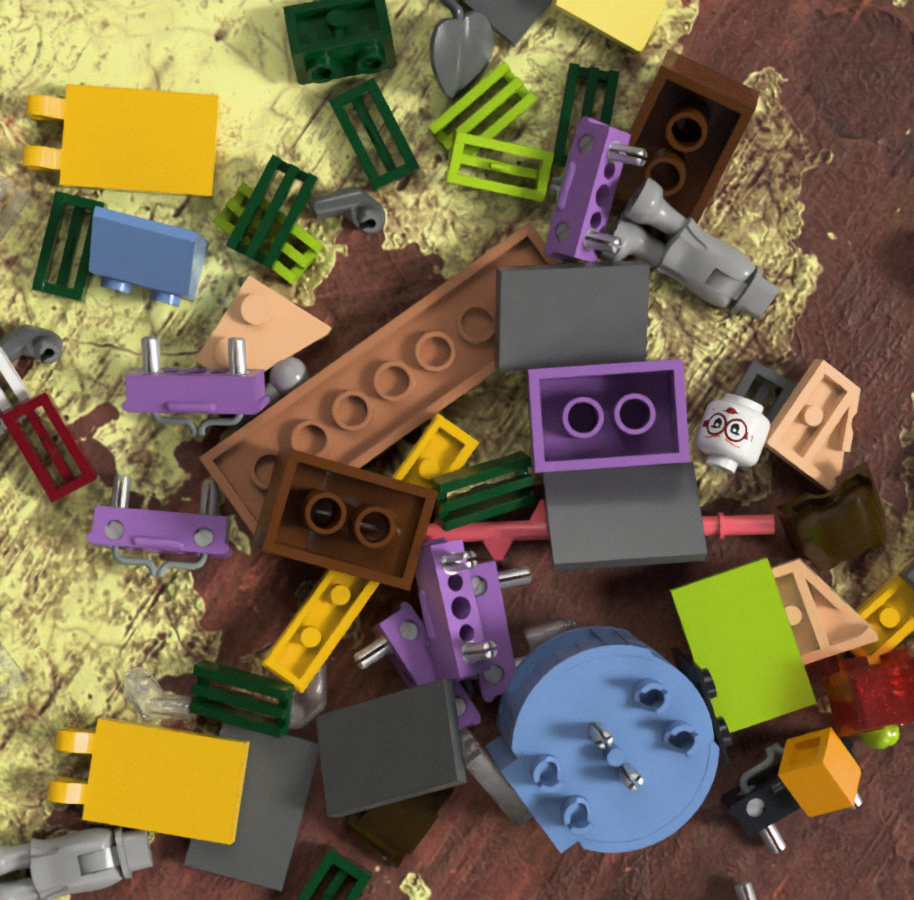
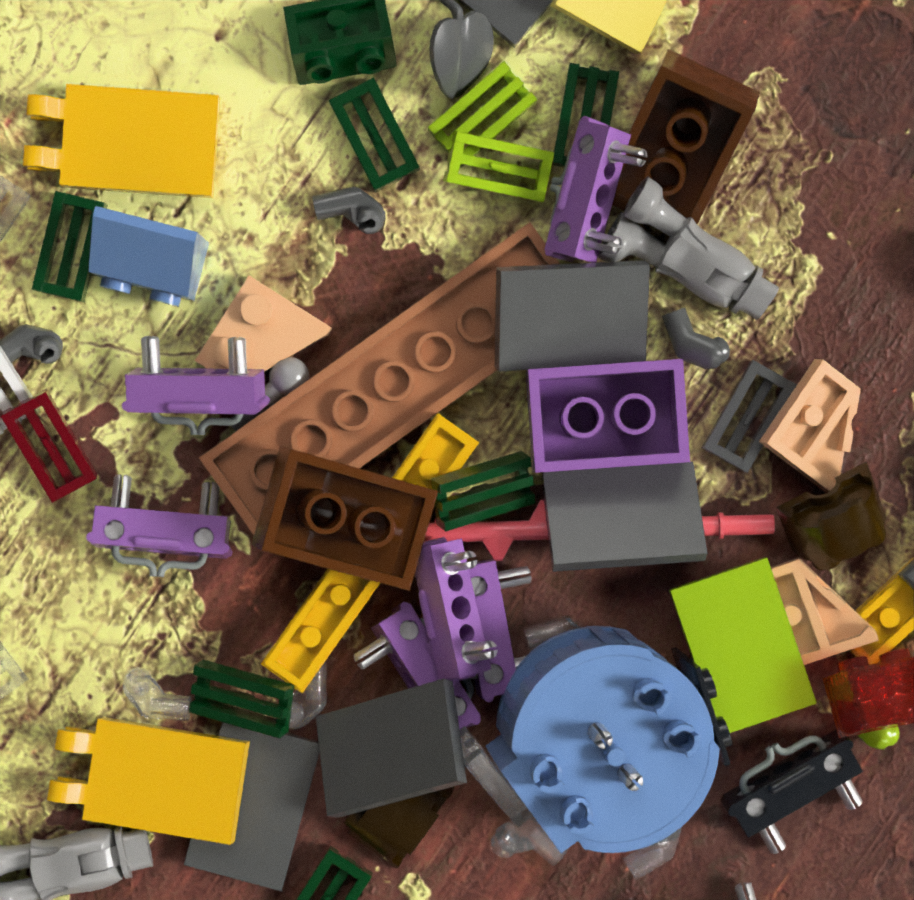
lime tile [212,182,324,286] -> none
dark green tile [226,154,319,270] -> none
white head [695,394,770,474] -> none
light orange panel [778,727,861,817] -> none
none -> clear arm [490,818,569,866]
none -> clear arm [623,828,681,880]
none -> dark grey arm [662,308,730,369]

